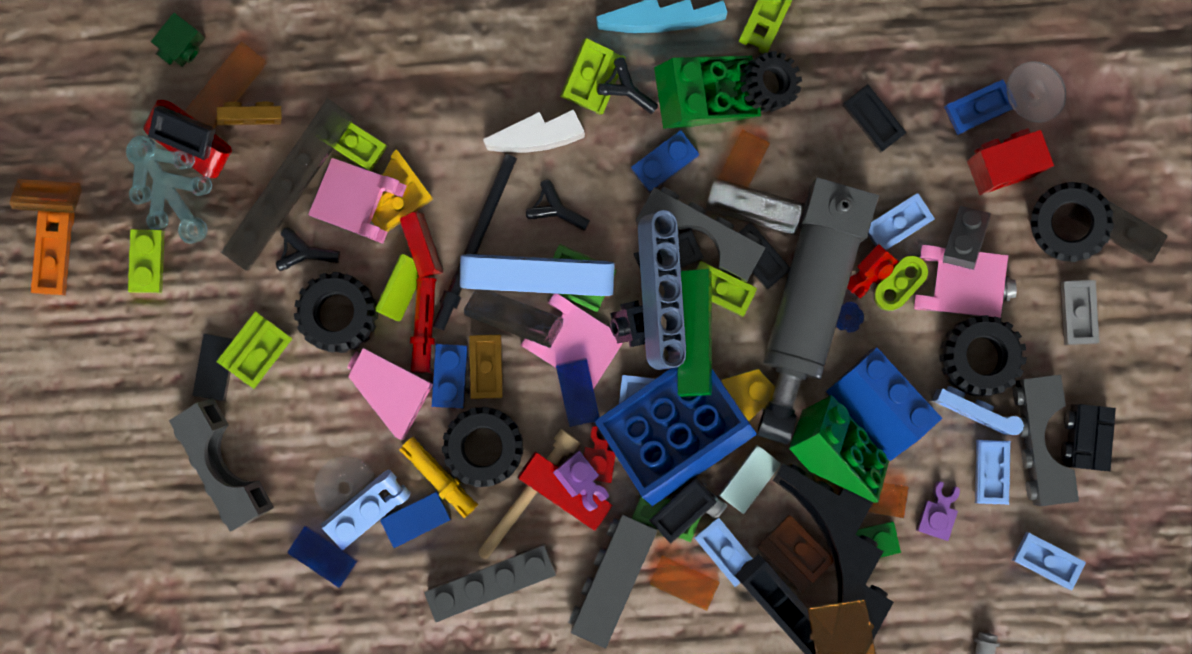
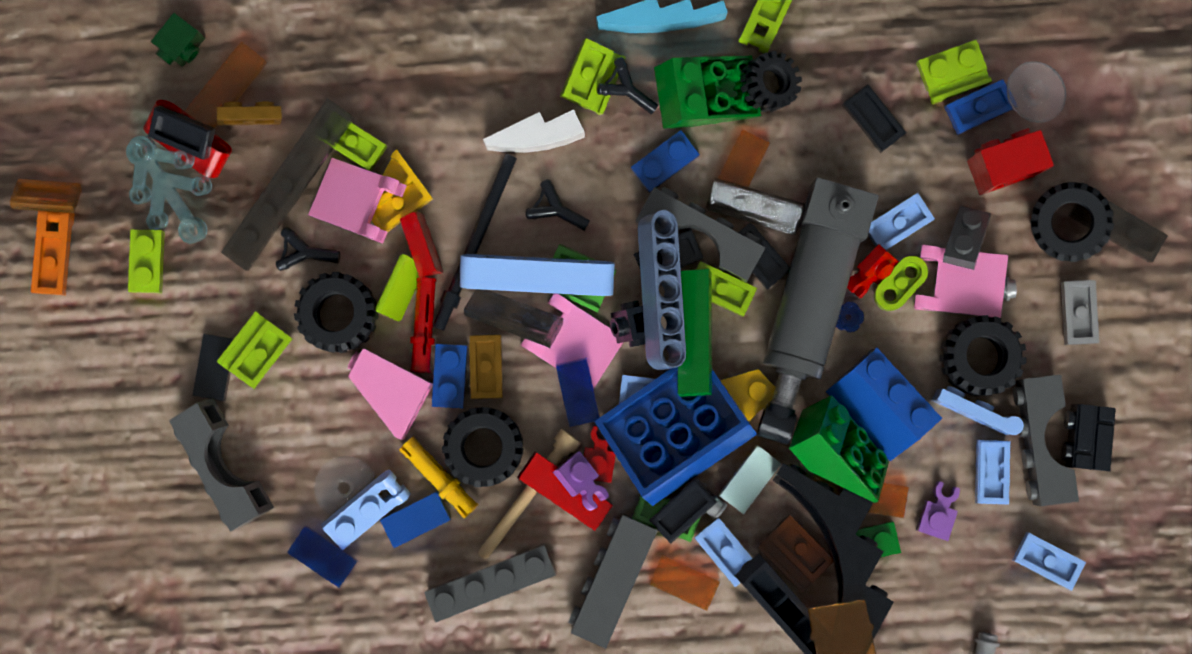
none -> lime plate [916,39,992,104]

